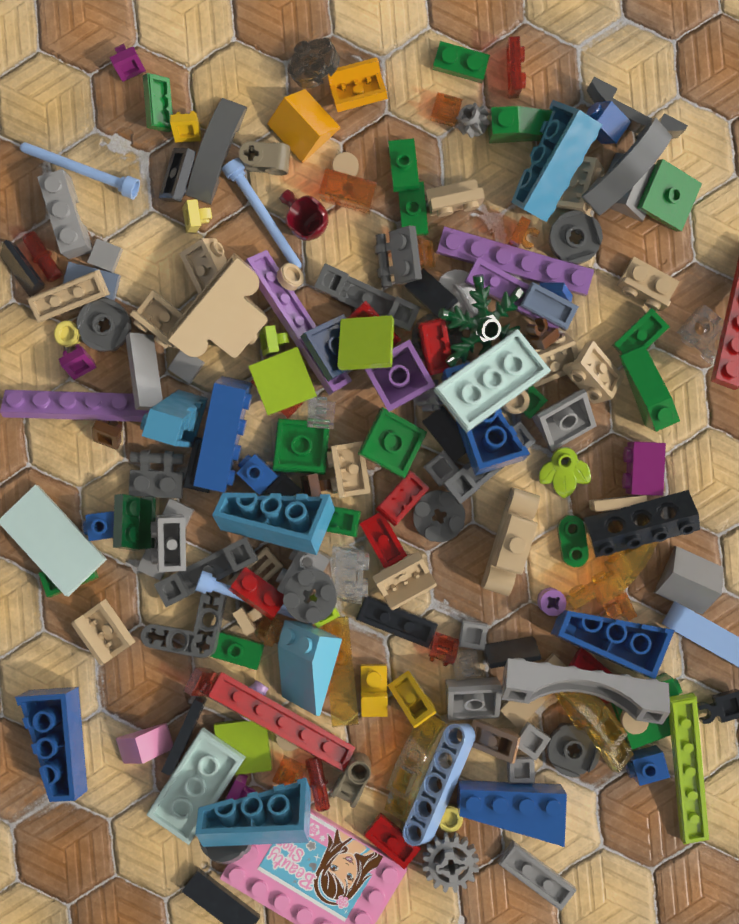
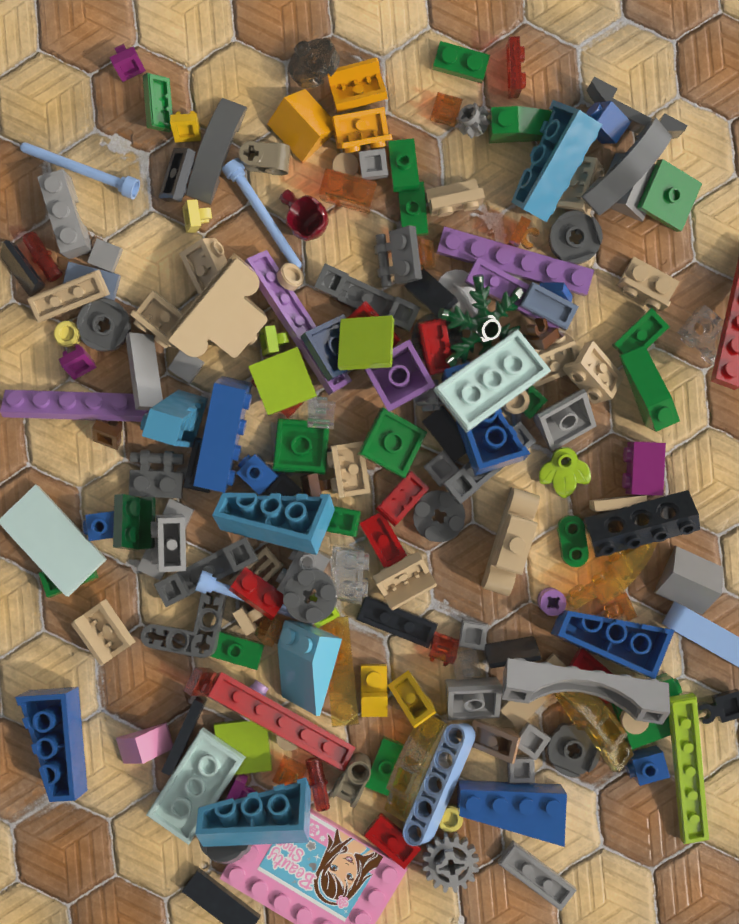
none -> light orange bracket [331,107,392,153]
none -> light grey tile [359,148,388,181]
none -> green plate [365,736,408,796]

